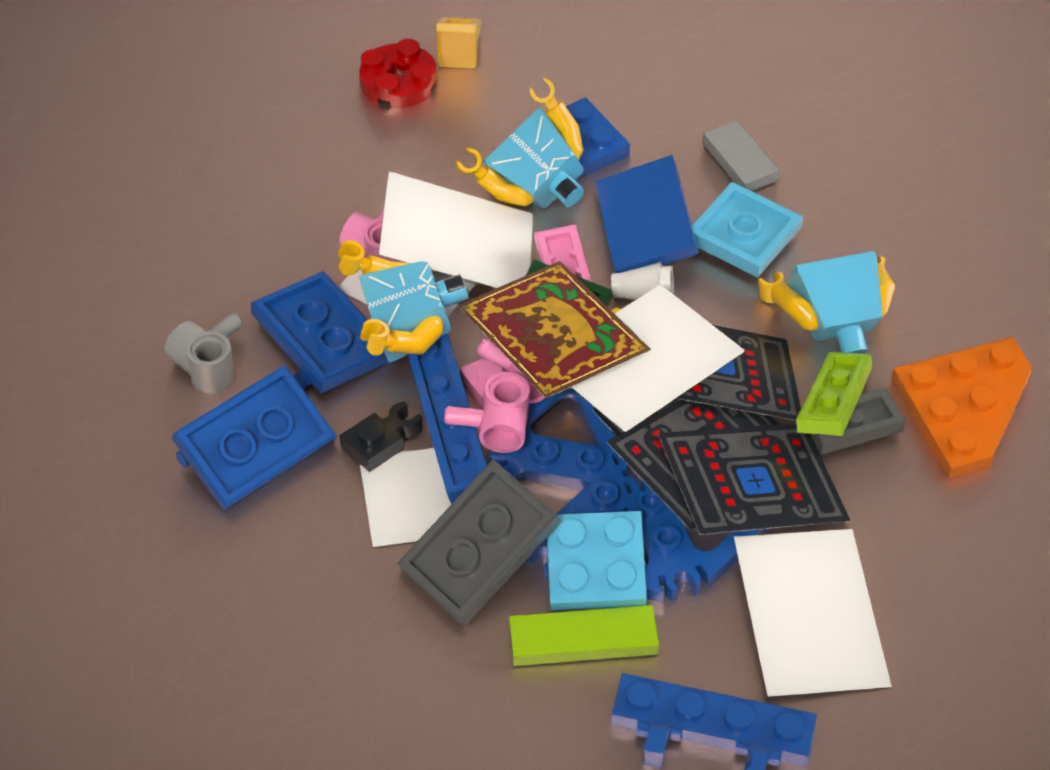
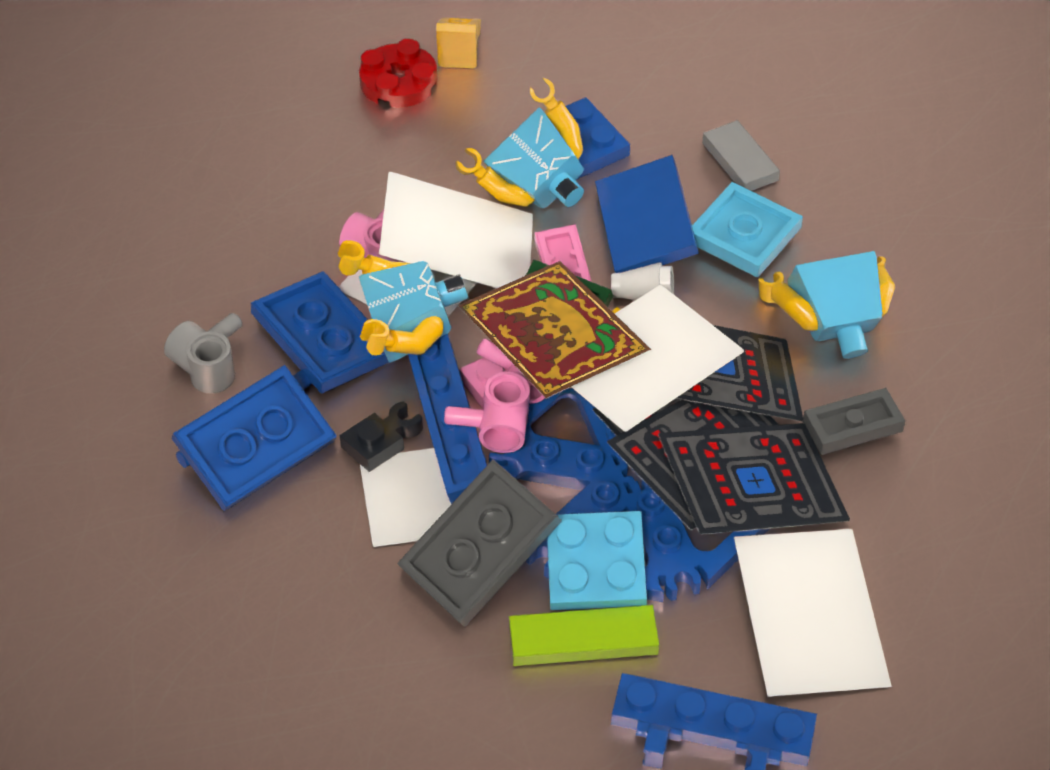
lime tile [796,352,872,436] -> none
orange plate [891,337,1033,479] -> none

